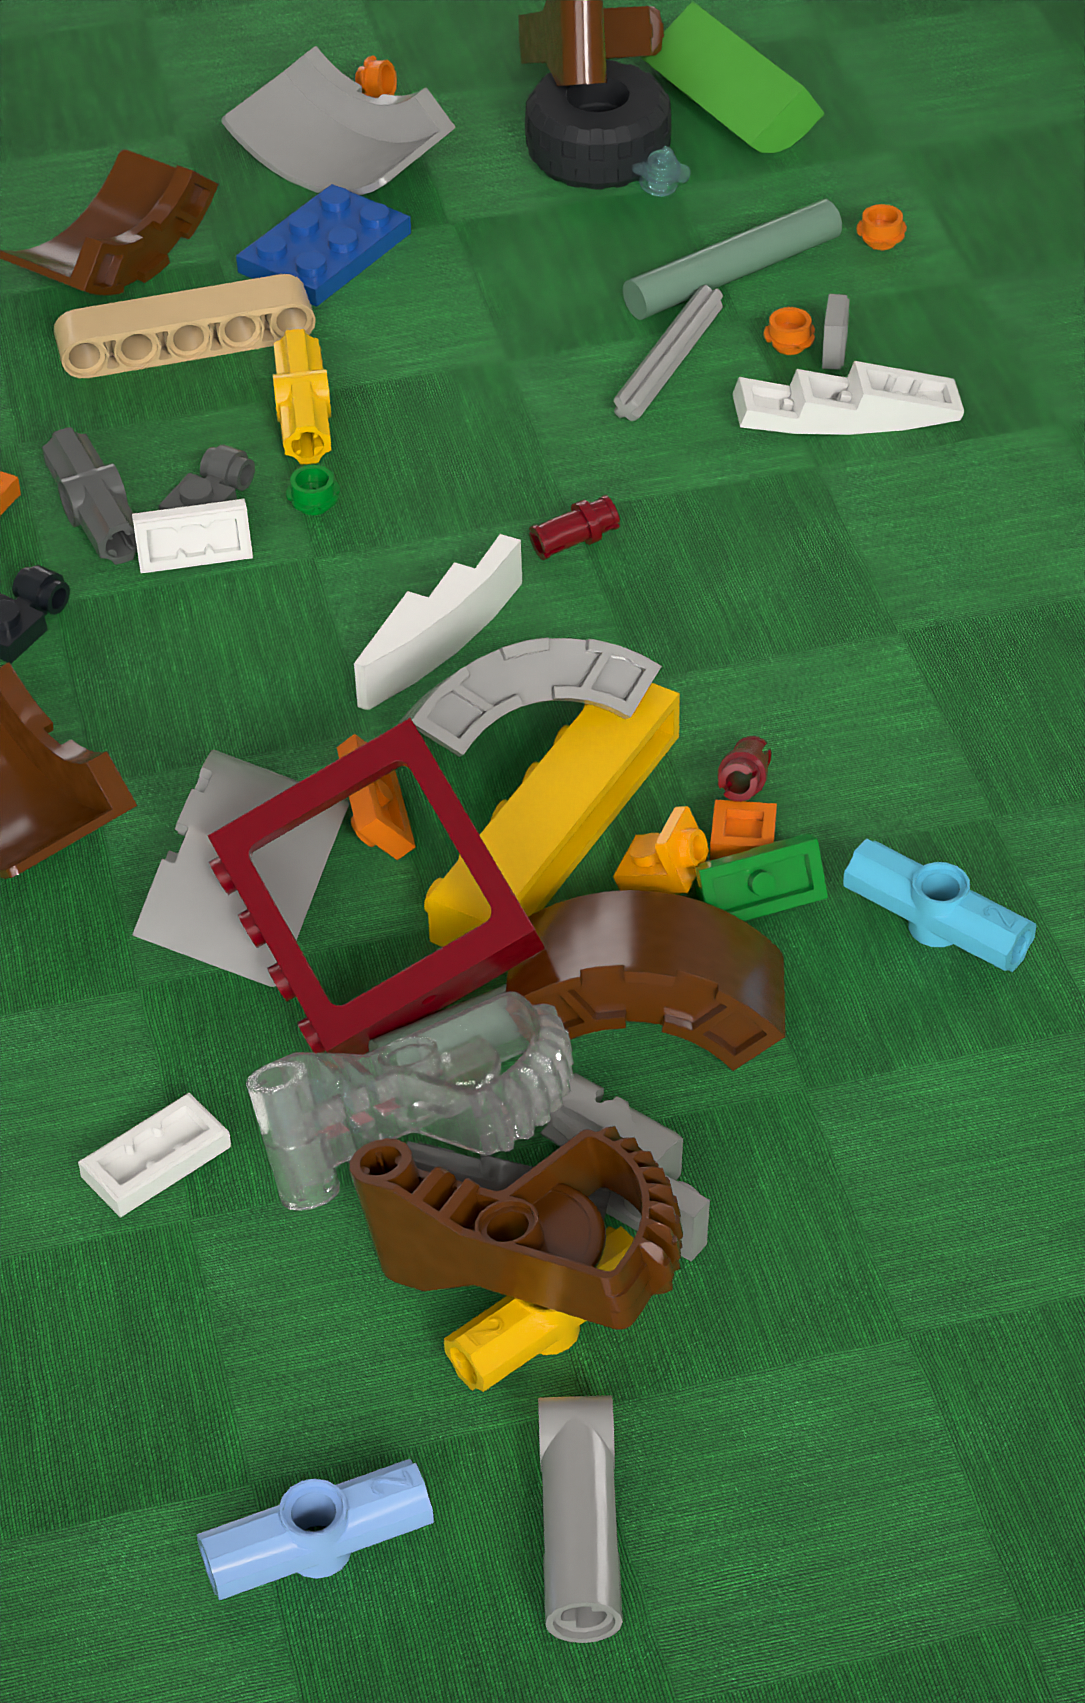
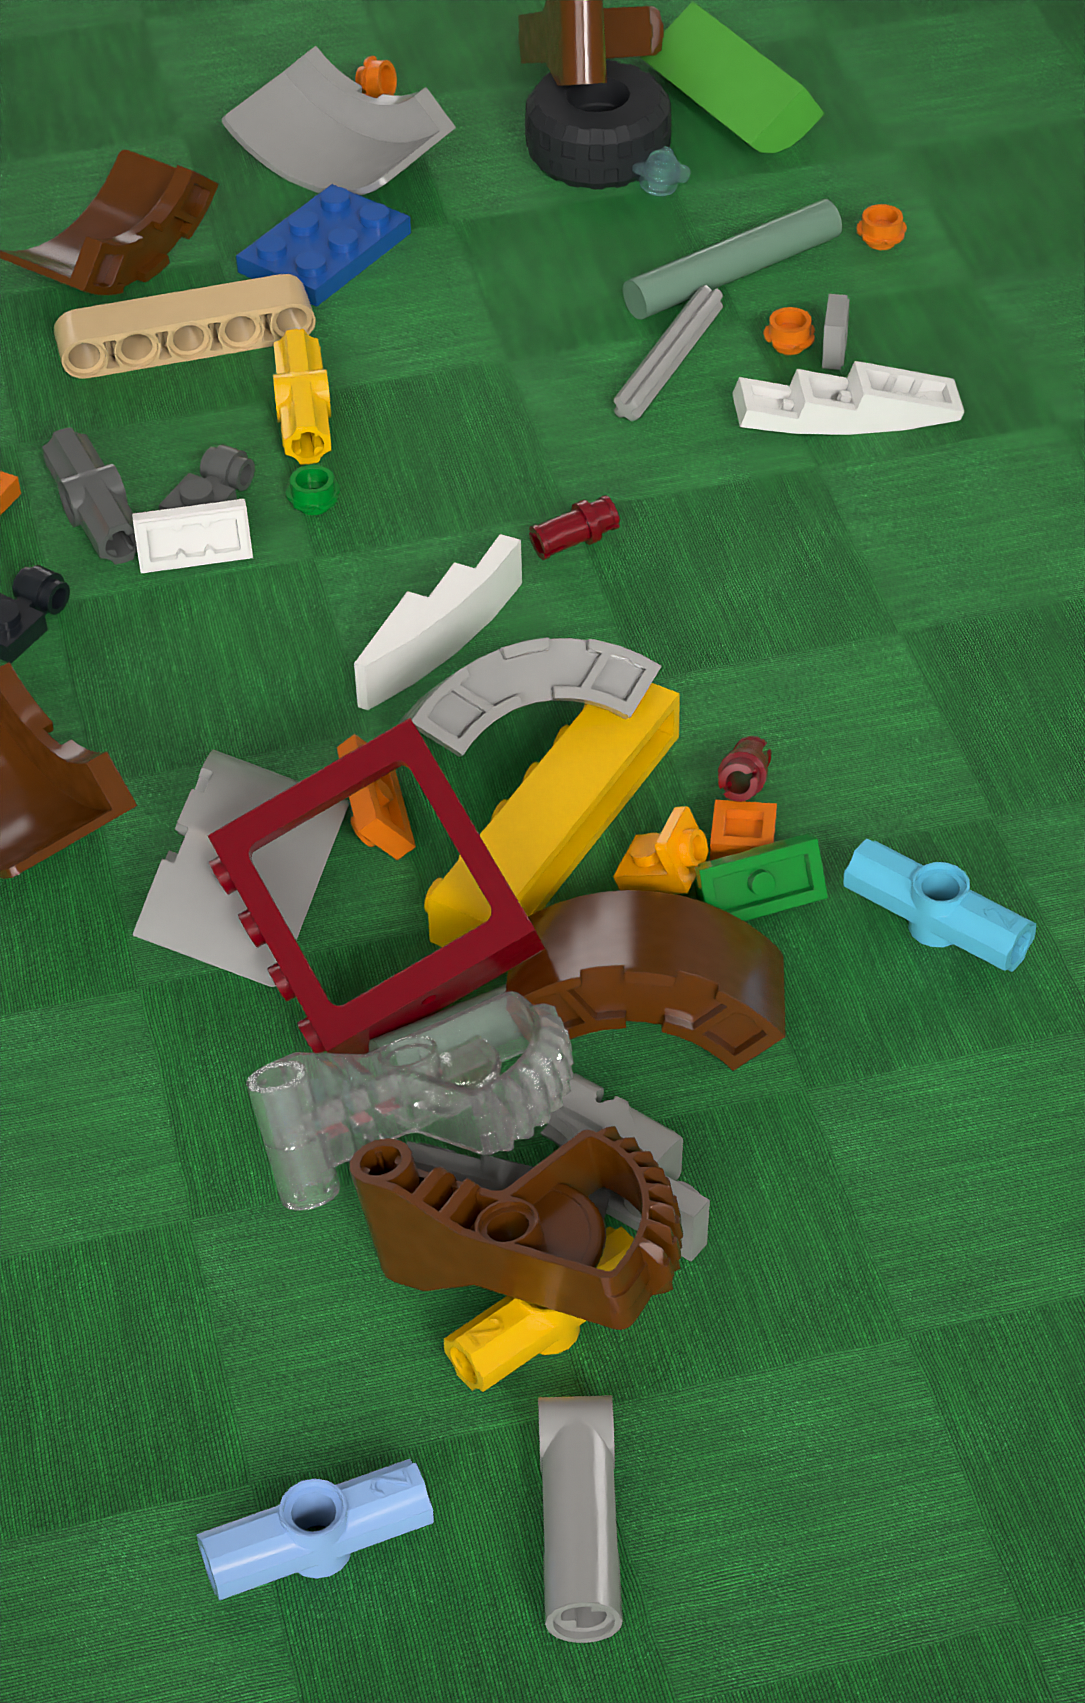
white plate [78,1093,231,1218] -> none

